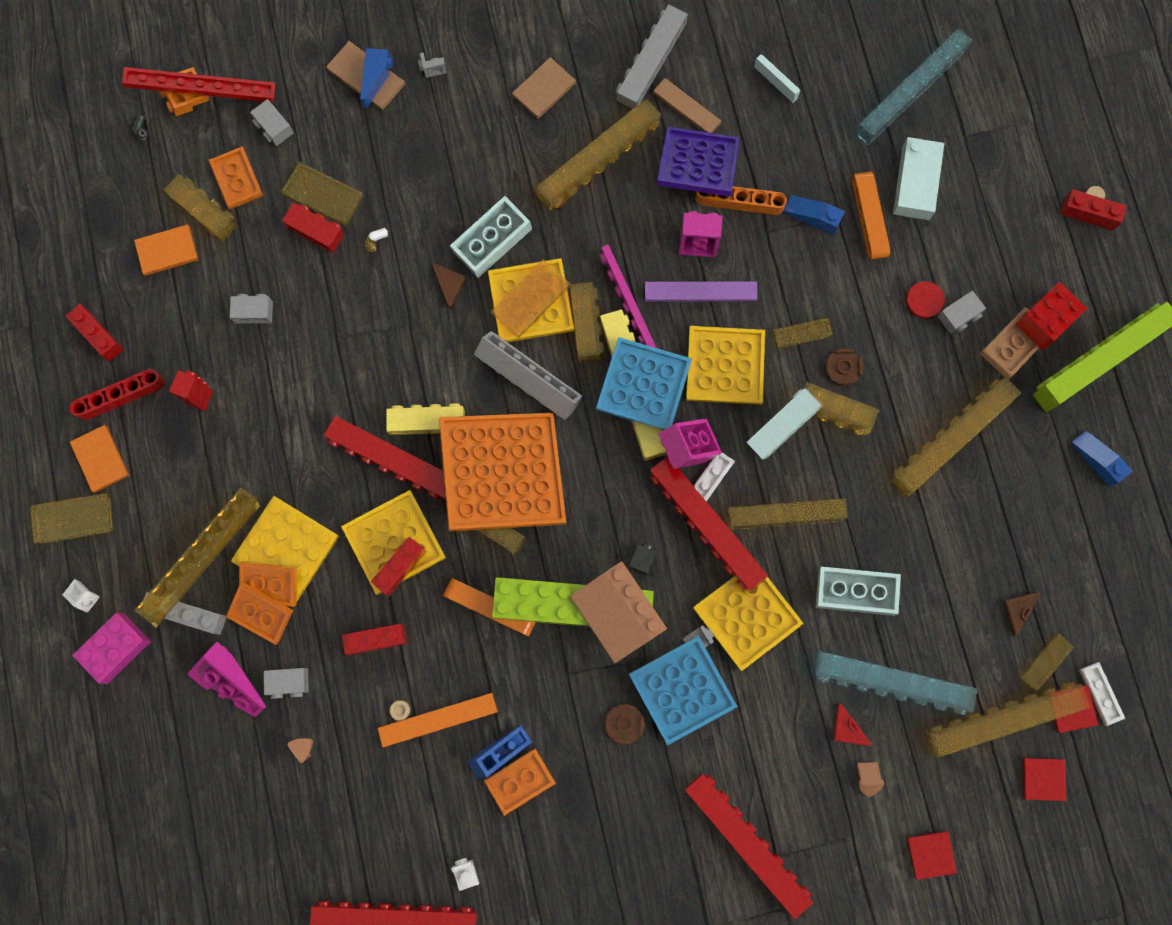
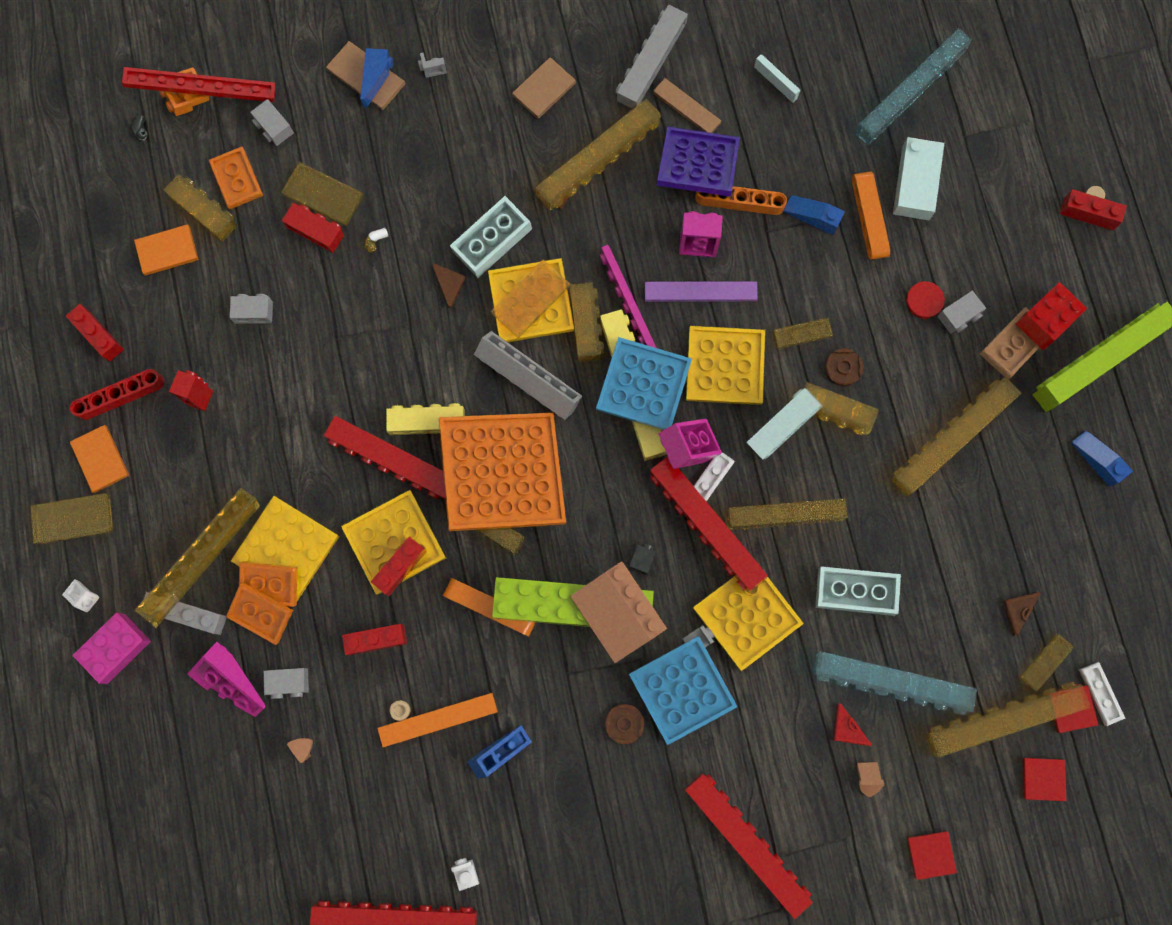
orange tile [484,748,556,816] -> none

